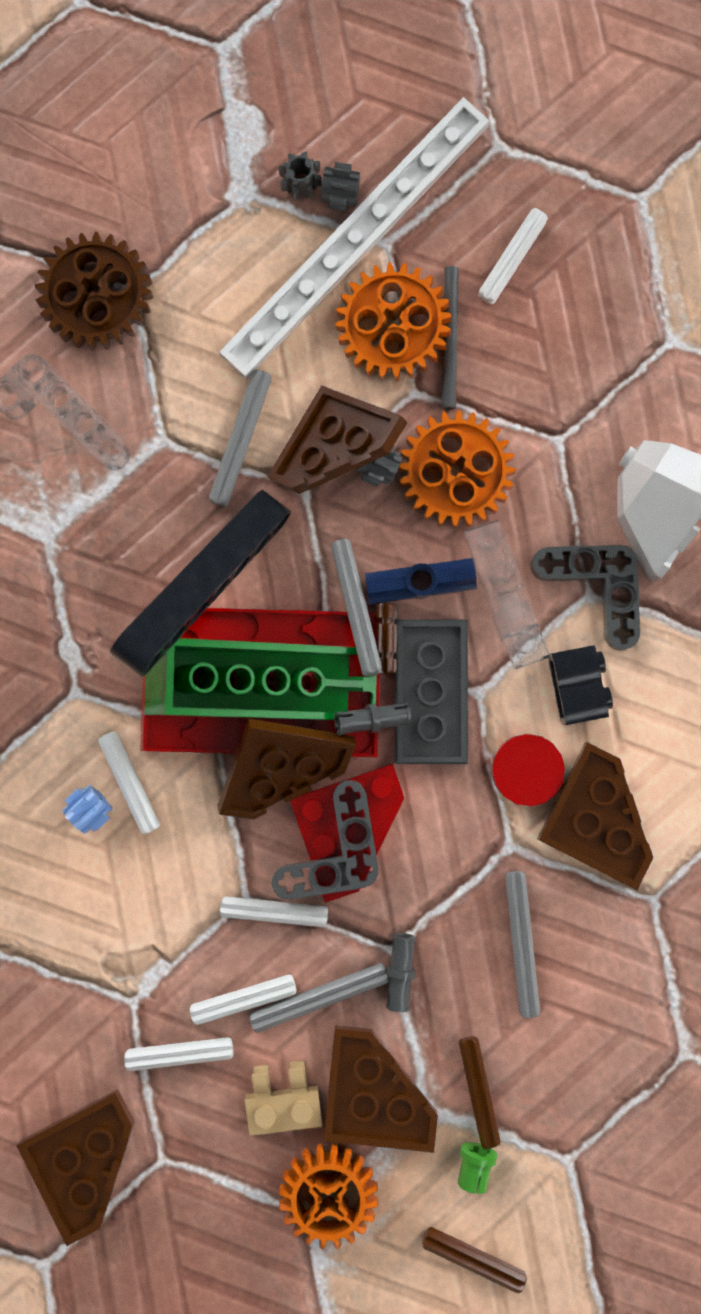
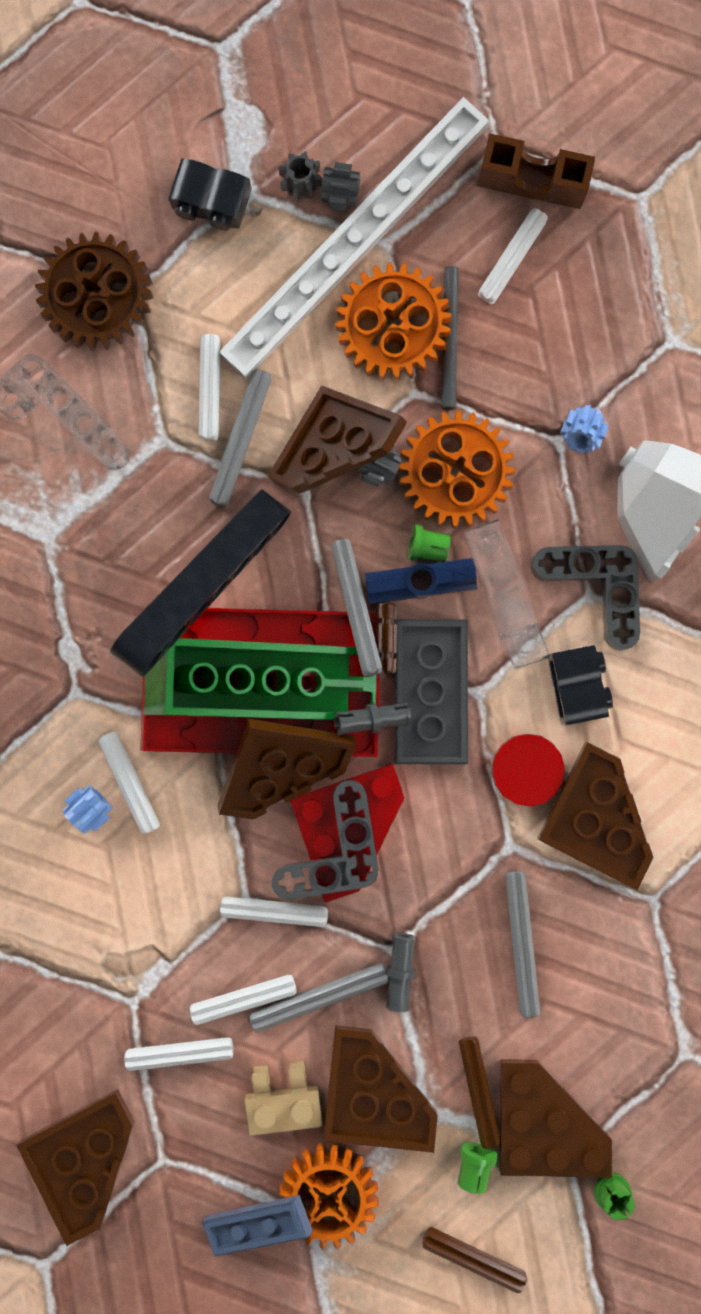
none -> black brick [168,159,252,231]
none -> white axle [198,334,221,441]
none -> sand blue tile [202,1195,313,1257]
none -> bright green bush [407,524,450,562]
none -> reddish brown arch [477,133,596,209]
none -> reddish brown plate [499,1059,612,1178]
none -> light blue gear [560,405,609,454]
none -> bright green bush [594,1173,635,1220]

